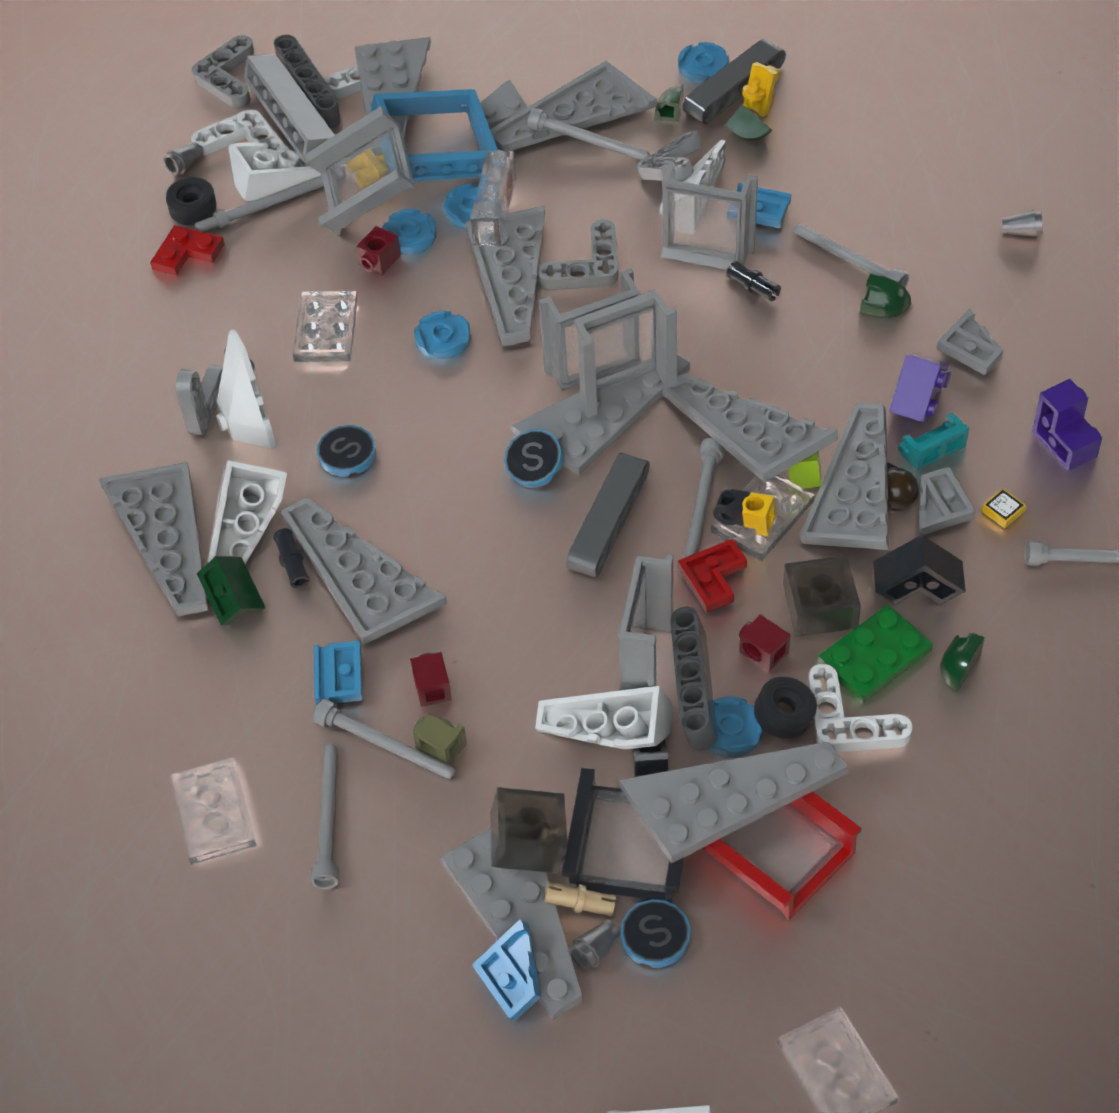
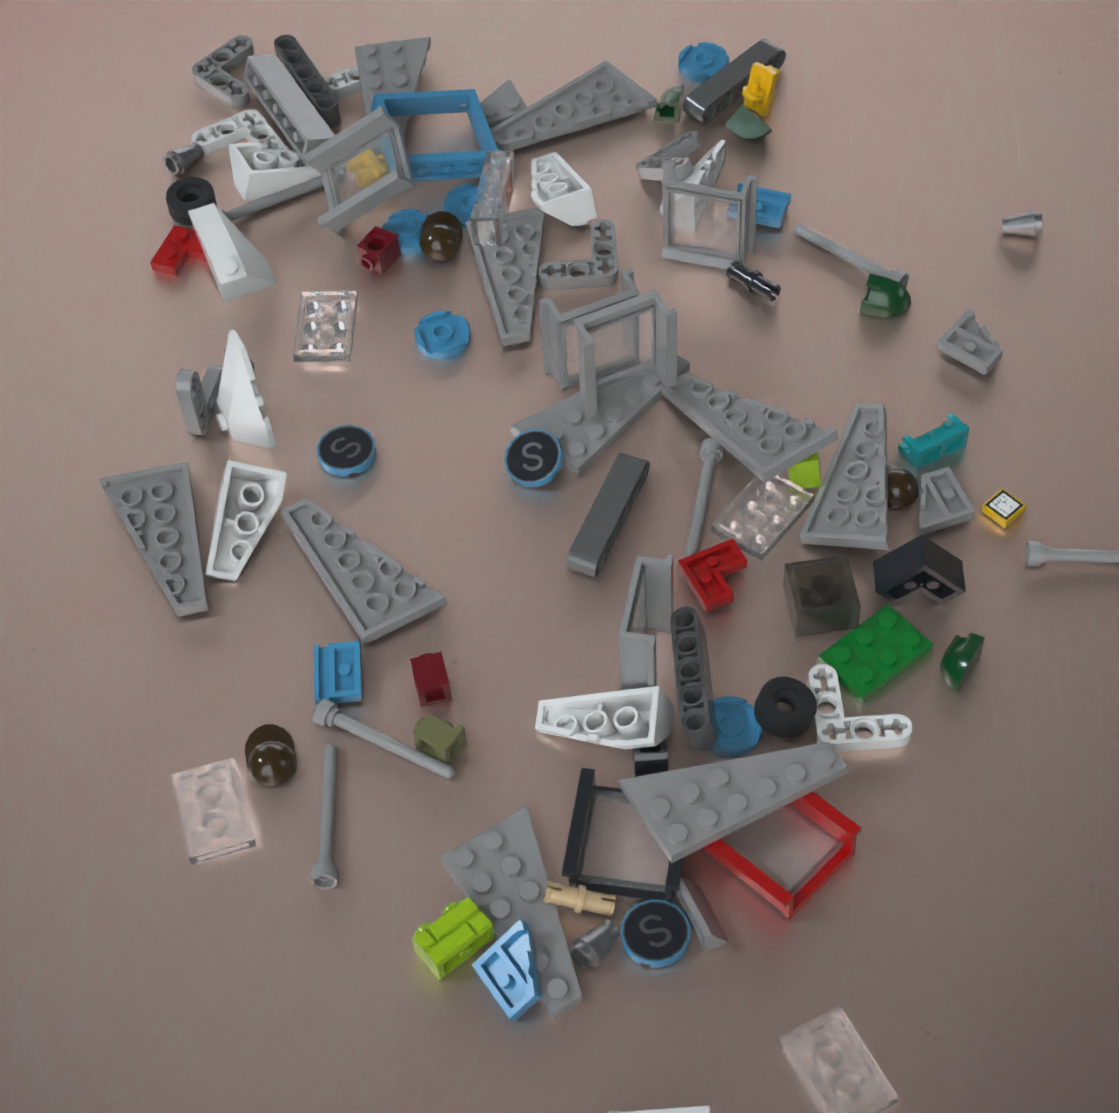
dark green panel [197,556,265,626] -> none
black pin [273,528,310,588] -> none
clear smoke brick [490,787,568,873] -> none
light grey piece [527,107,650,160] -> none
leg [713,489,777,537] -> none
dark red brick [739,614,791,672] -> none
brick [889,354,952,422] -> none
dark purple brick [1032,379,1102,471] -> none
none -> white wedge [188,203,276,302]
none -> dark brown cap [245,724,297,786]
none -> lime brick [412,897,495,980]
none -> dark brown cap [419,211,463,261]
none -> white wedge [531,152,597,226]
none -> light grey slope [676,877,728,952]

